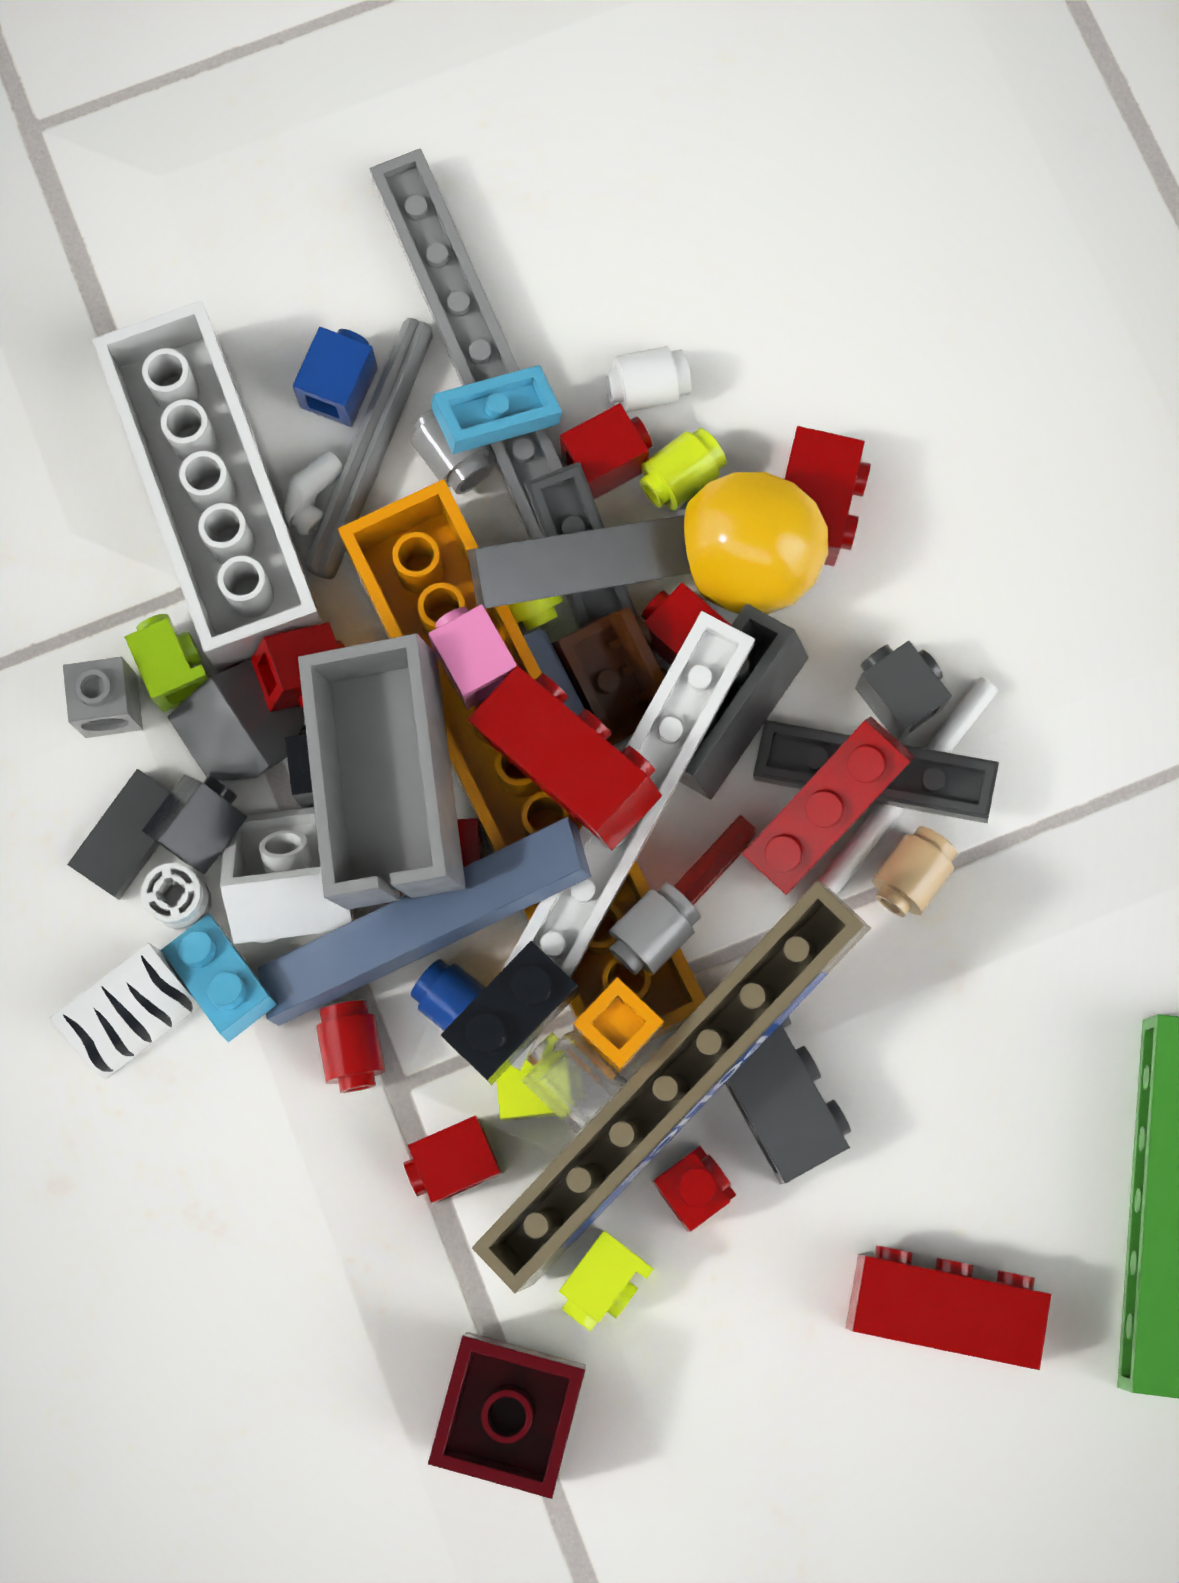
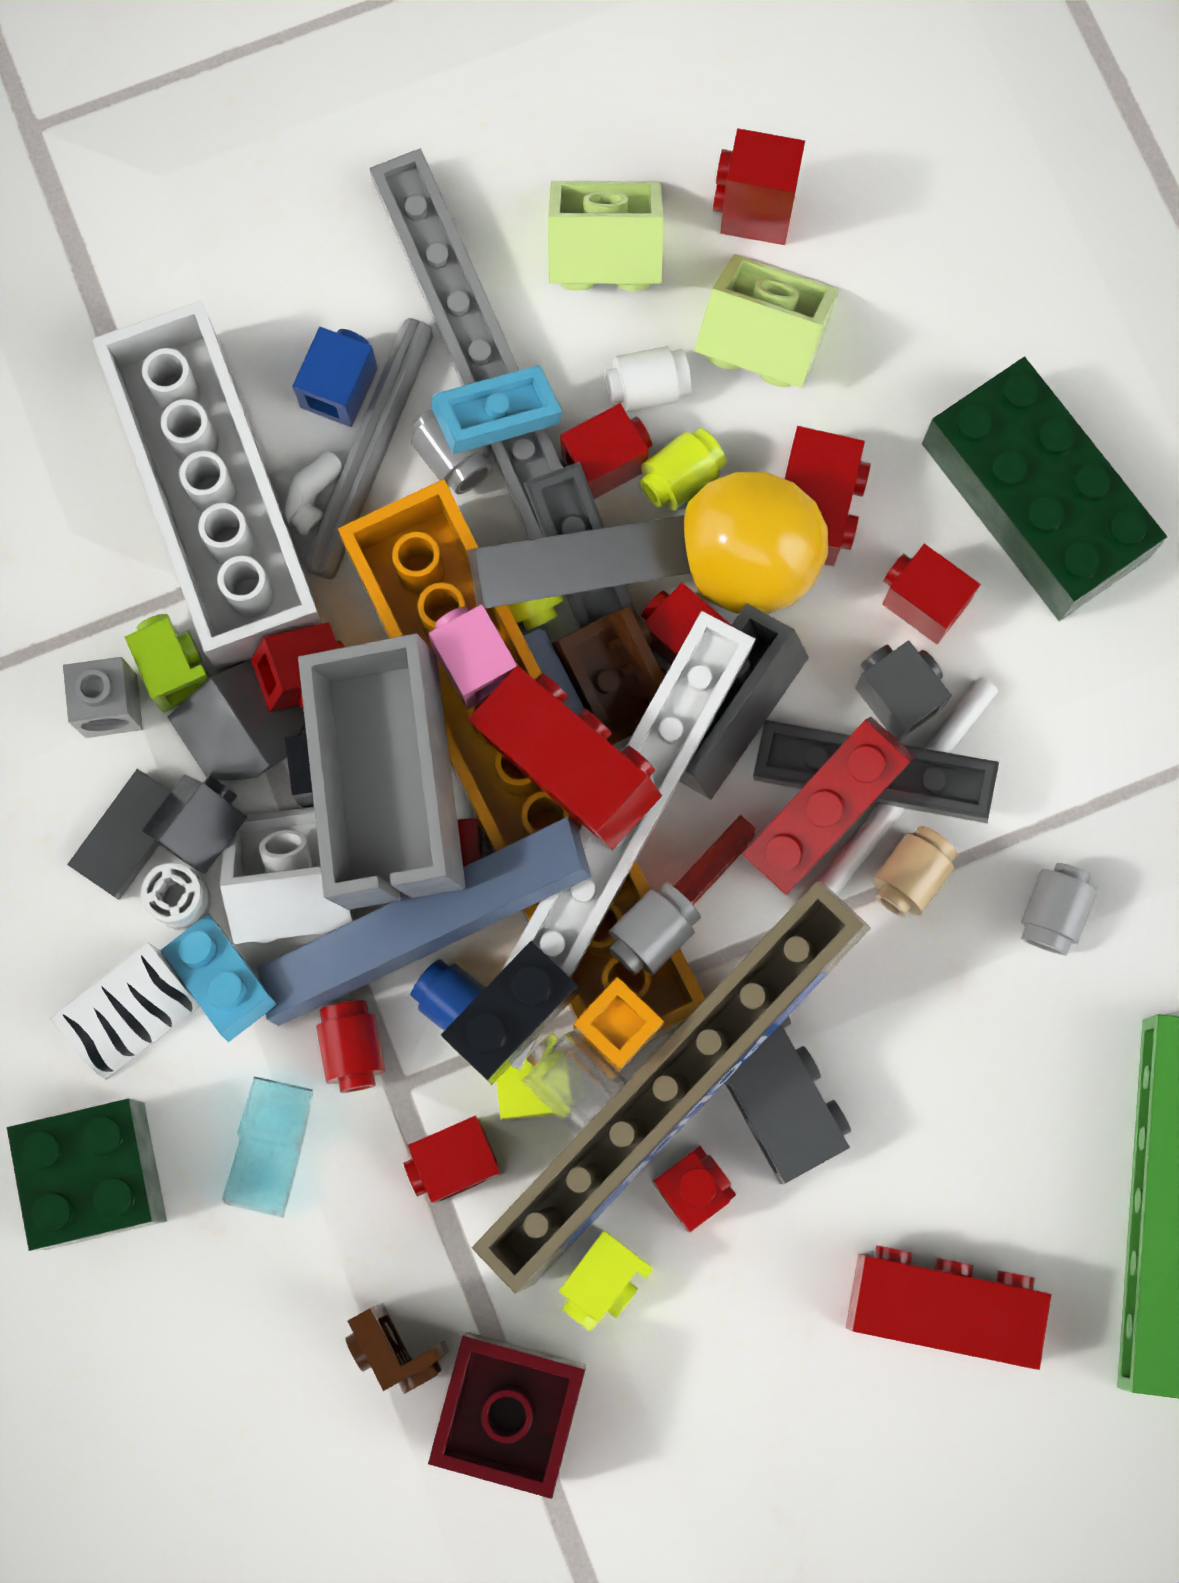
none -> dark green brick [6,1098,167,1251]
none -> clear light blue slope [222,1076,313,1218]
none -> reddish brown bracket [345,1303,449,1394]
none -> yellowish green slope [548,181,663,291]
none -> yellowish green slope [694,254,839,388]
none -> red brick [713,128,805,245]
none -> red brick [882,543,981,645]
none -> dark green brick [922,356,1168,622]
none -> light grey brick [1021,863,1098,956]

